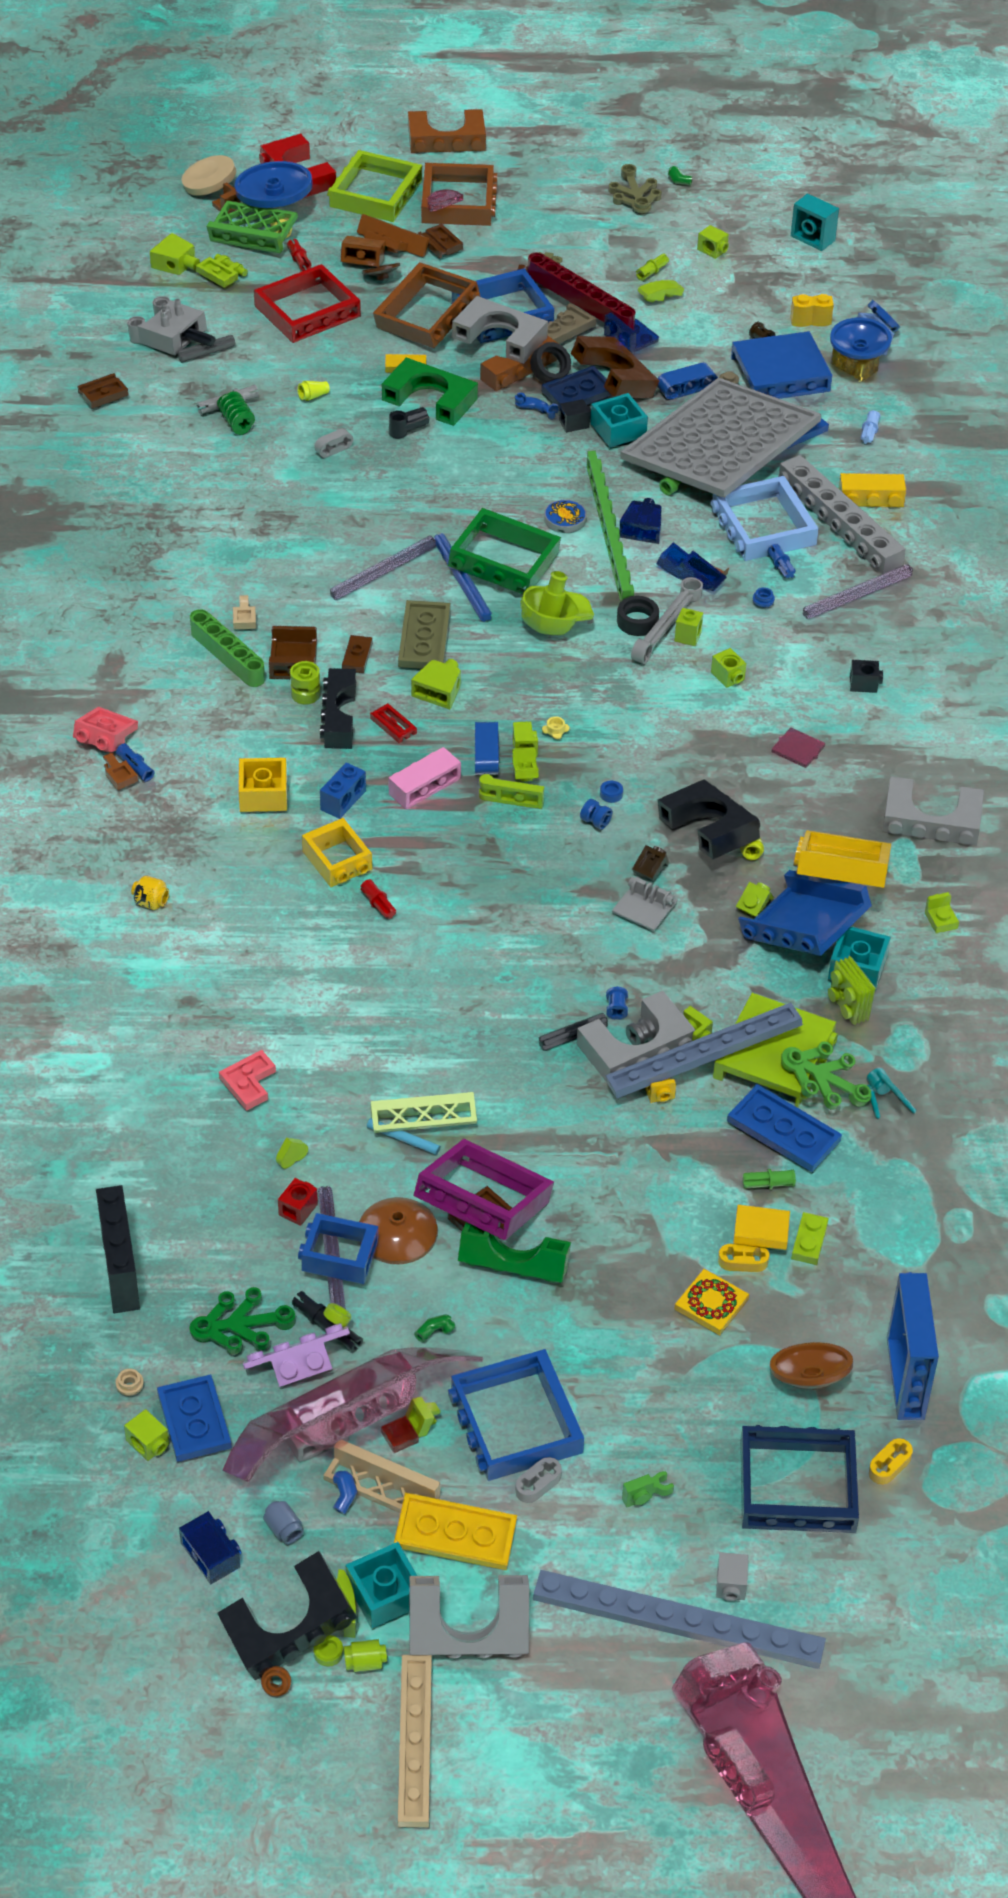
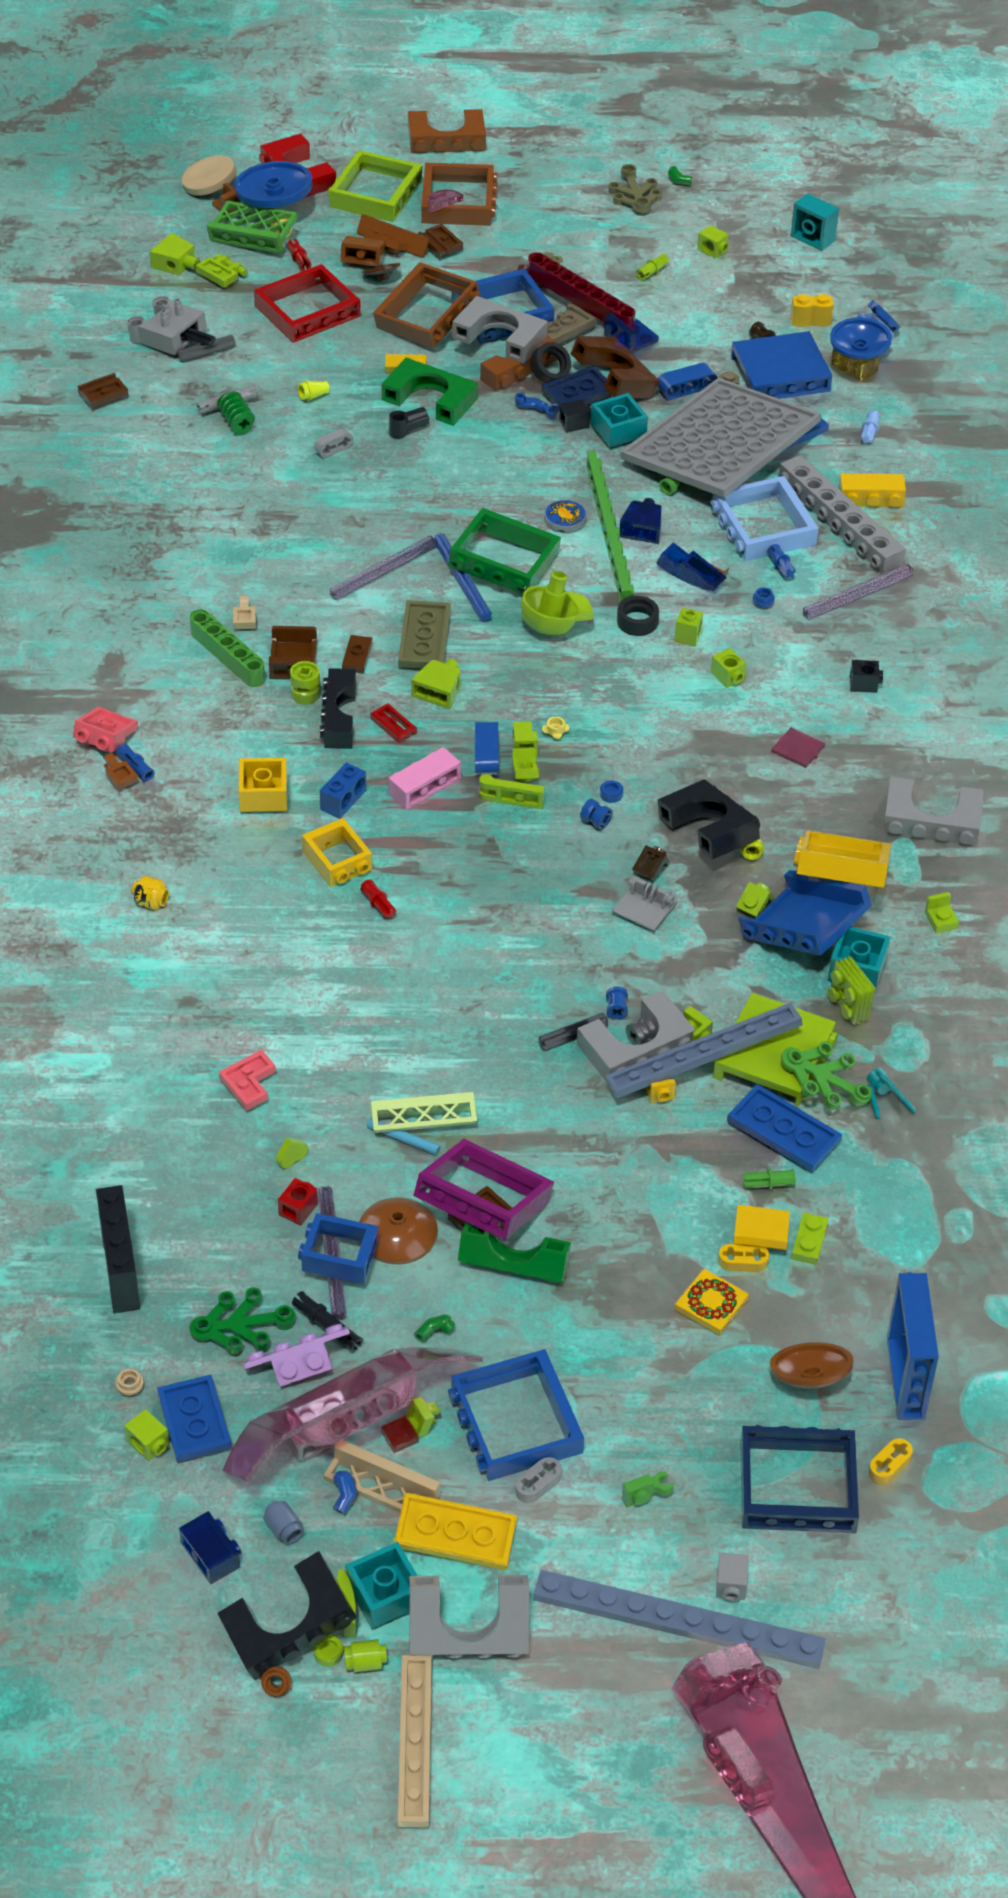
lime tile [323,1303,352,1327] -> none
light grey piece [631,577,703,664] -> none
lime slope [637,280,684,302] -> none

